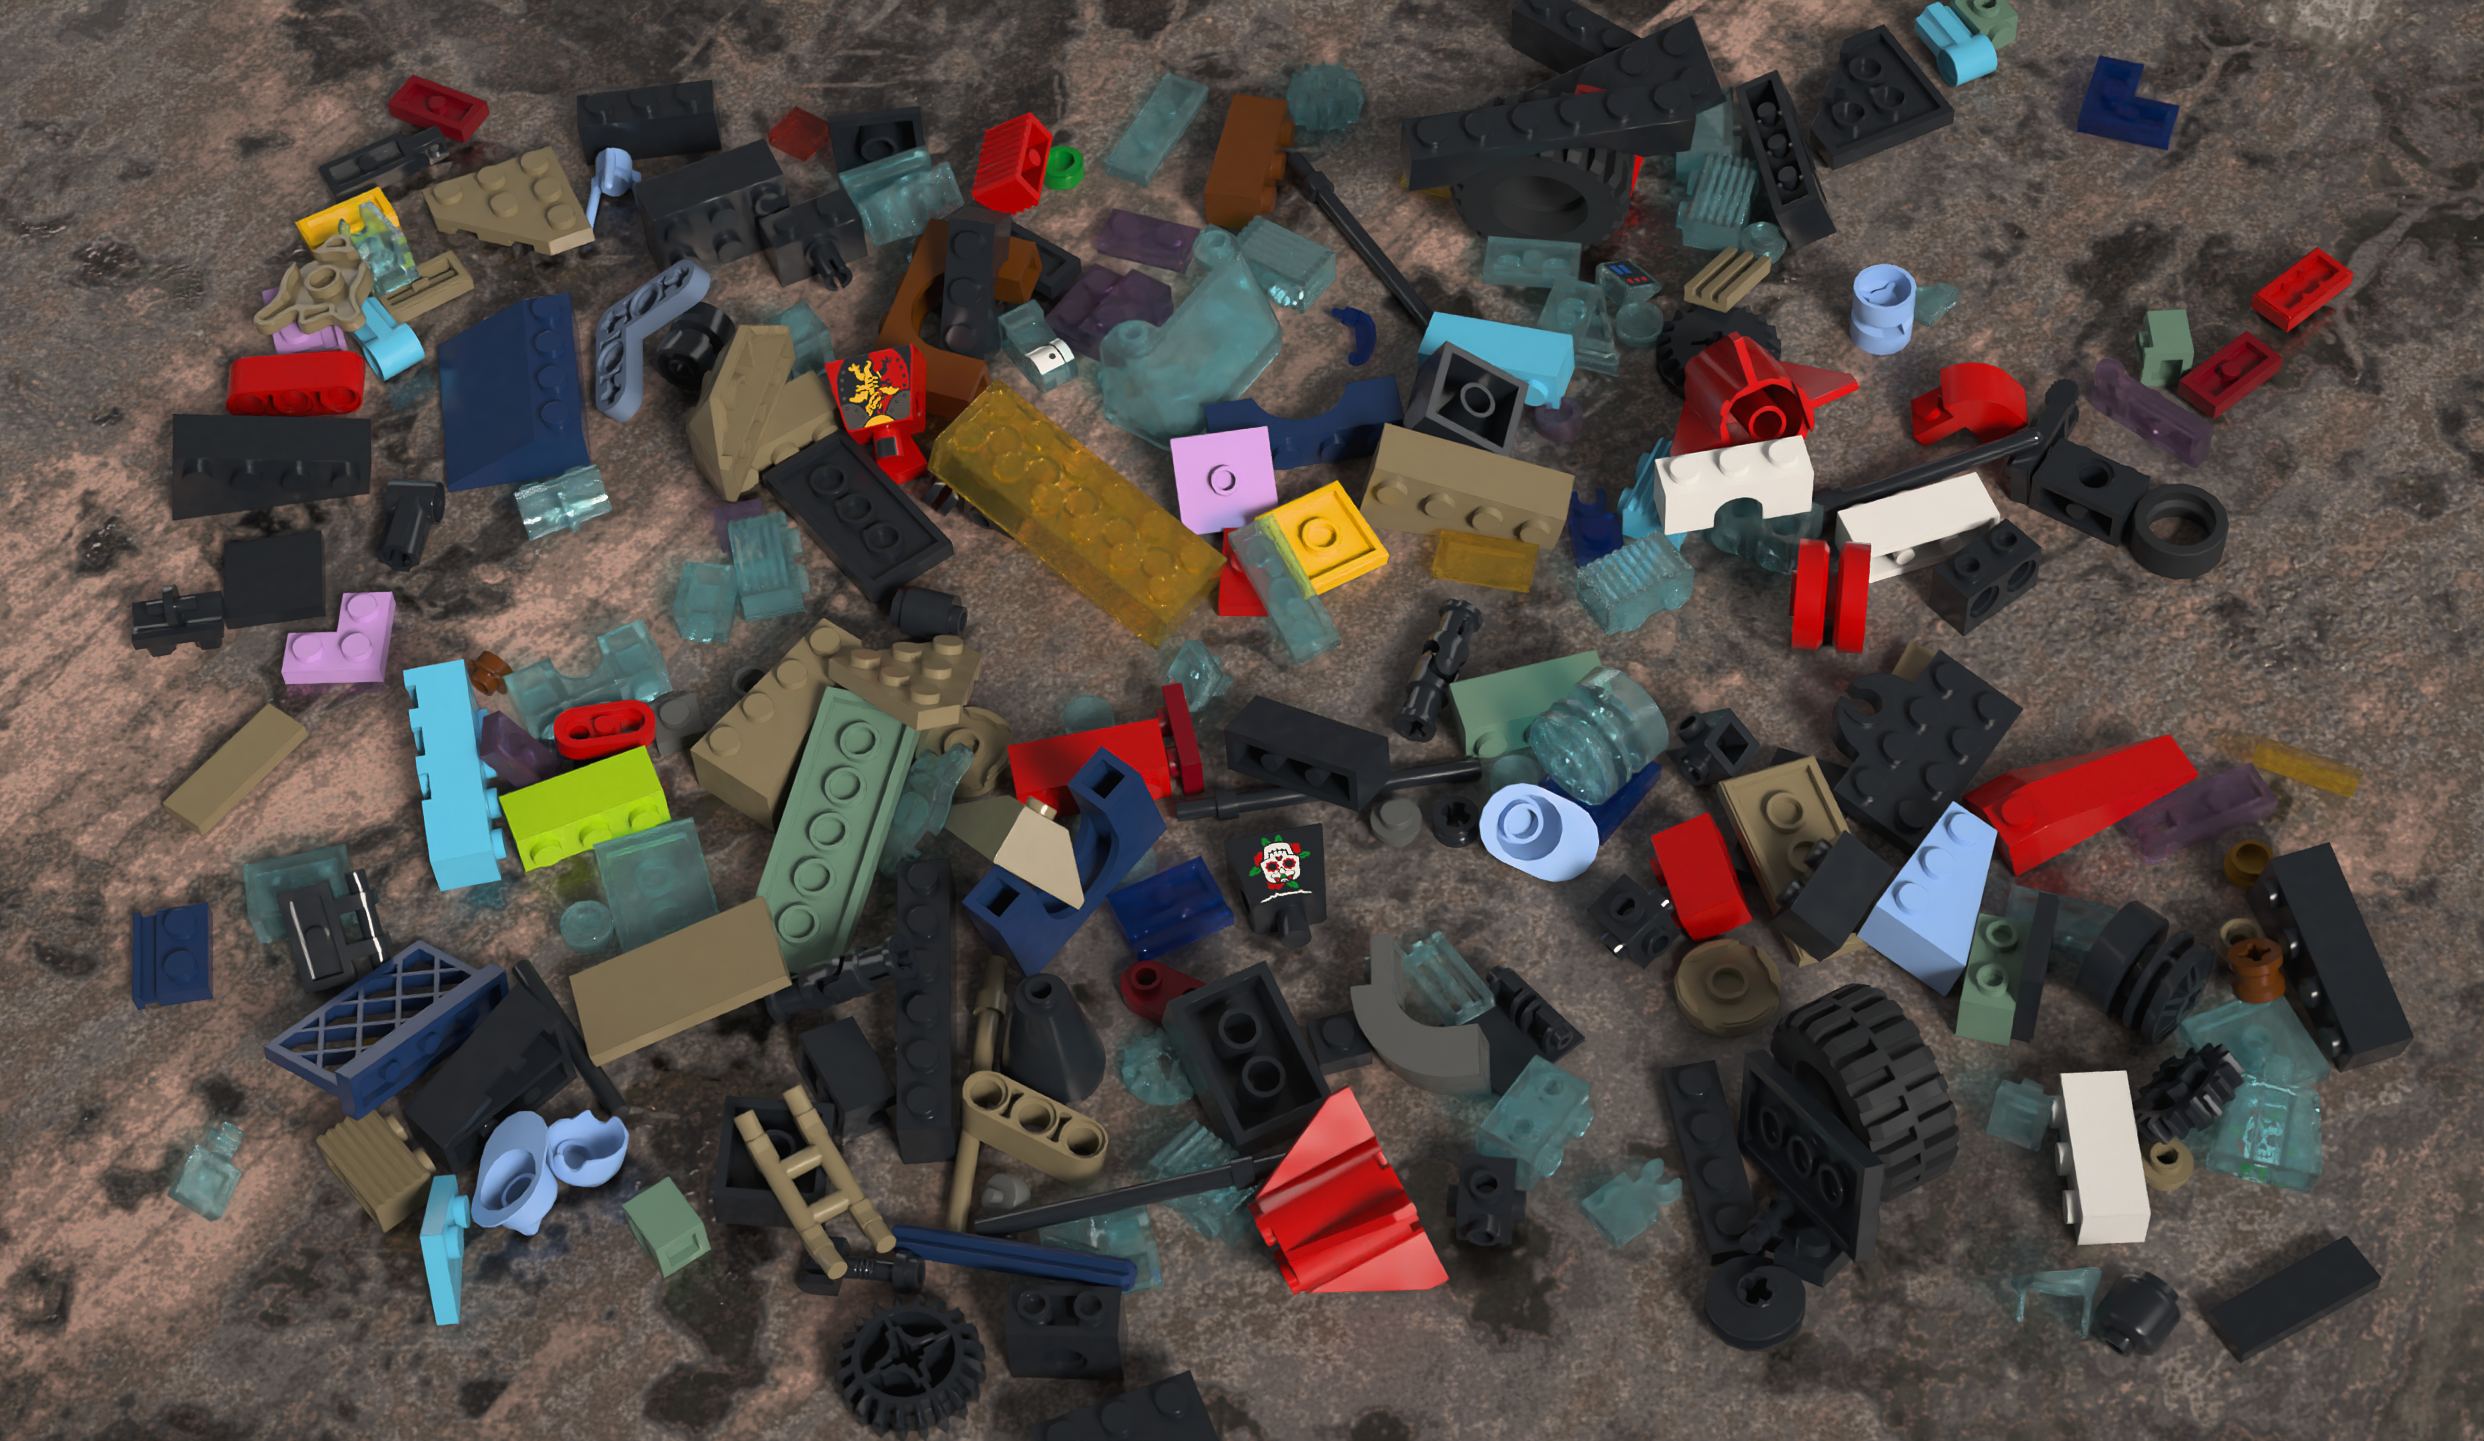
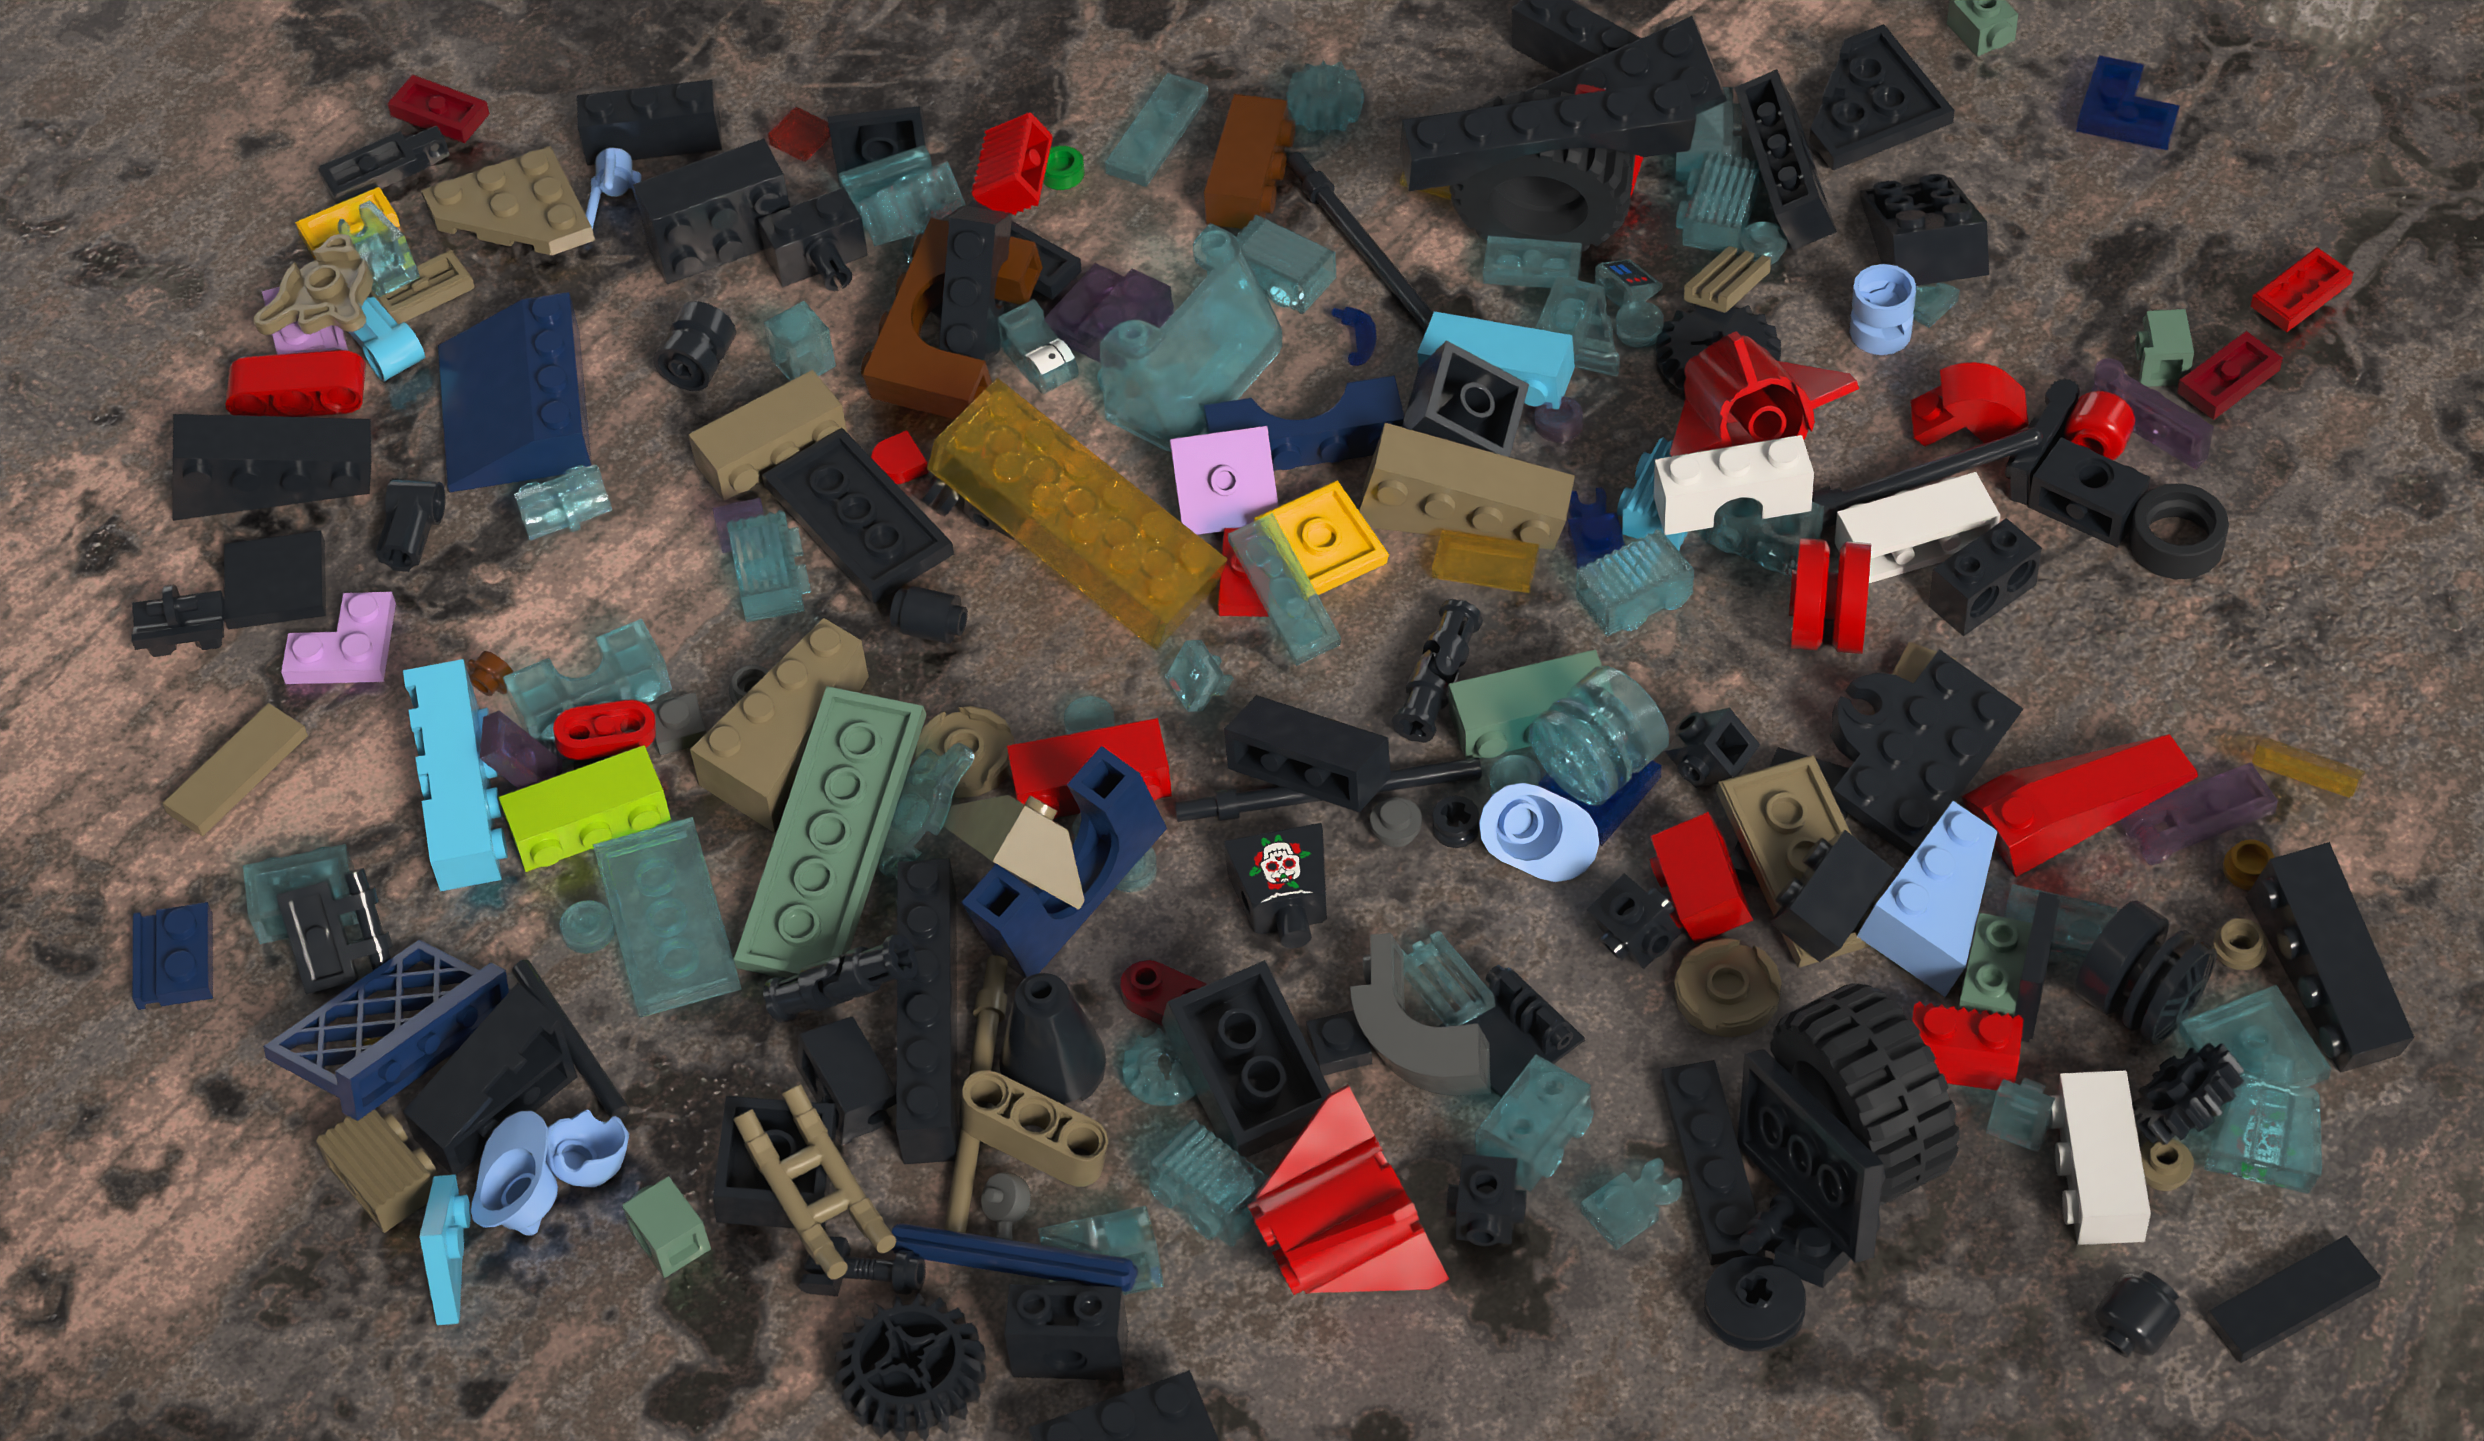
clear light blue plate [167,1121,244,1222] -> none
dark tan tile [569,895,792,1067] -> none
sand blue beam [596,259,711,423] -> none
clear light blue brick [673,562,741,643] -> none
dark tan wedge [686,324,796,502] -> none
torso [825,343,926,465] -> none
dark tan plate [828,635,982,731] -> none
black bar [975,1152,1286,1238] -> none
clear purple plate [1097,208,1201,274] -> none
clear blue plate [1106,856,1234,962] -> none
dark red plate [1155,682,1205,796] -> none
medium azure piece [1914,2,1997,88] -> none
clear light blue piece [2011,1267,2102,1340] -> none
reddish brown wheel [2227,938,2286,1004] -> none
none -> black slope [1860,174,1989,286]
none -> red brick [1912,1001,2024,1093]
none -> red head [2064,391,2135,460]

